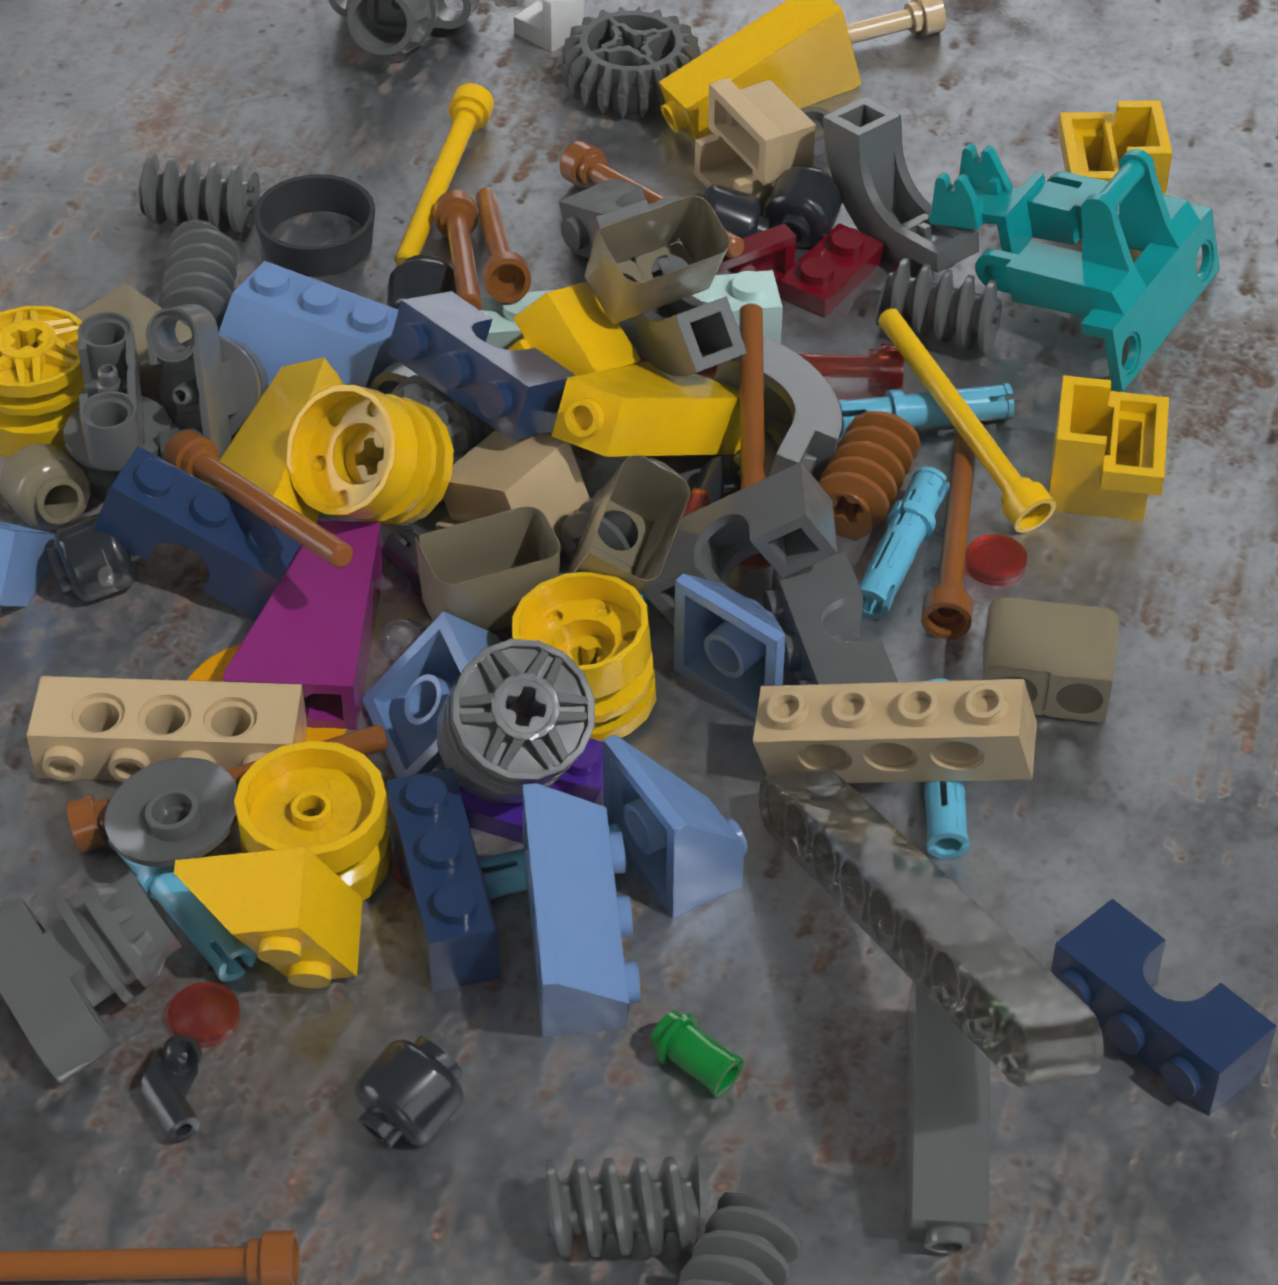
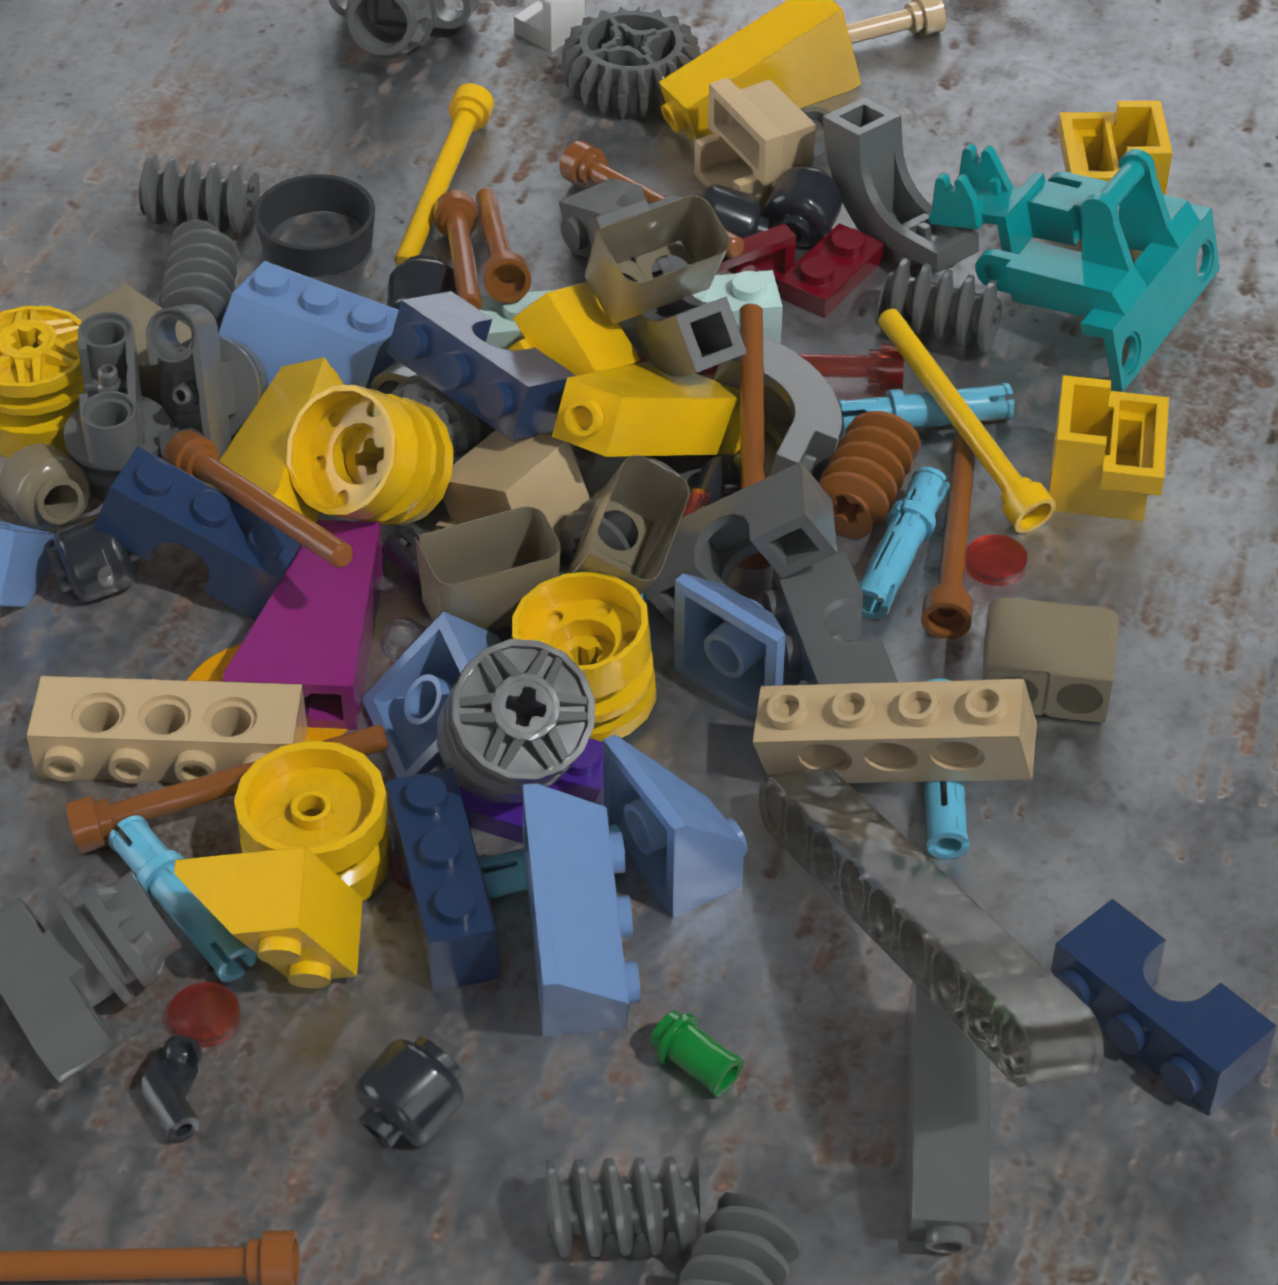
dark grey dish [104,757,238,867] -> none

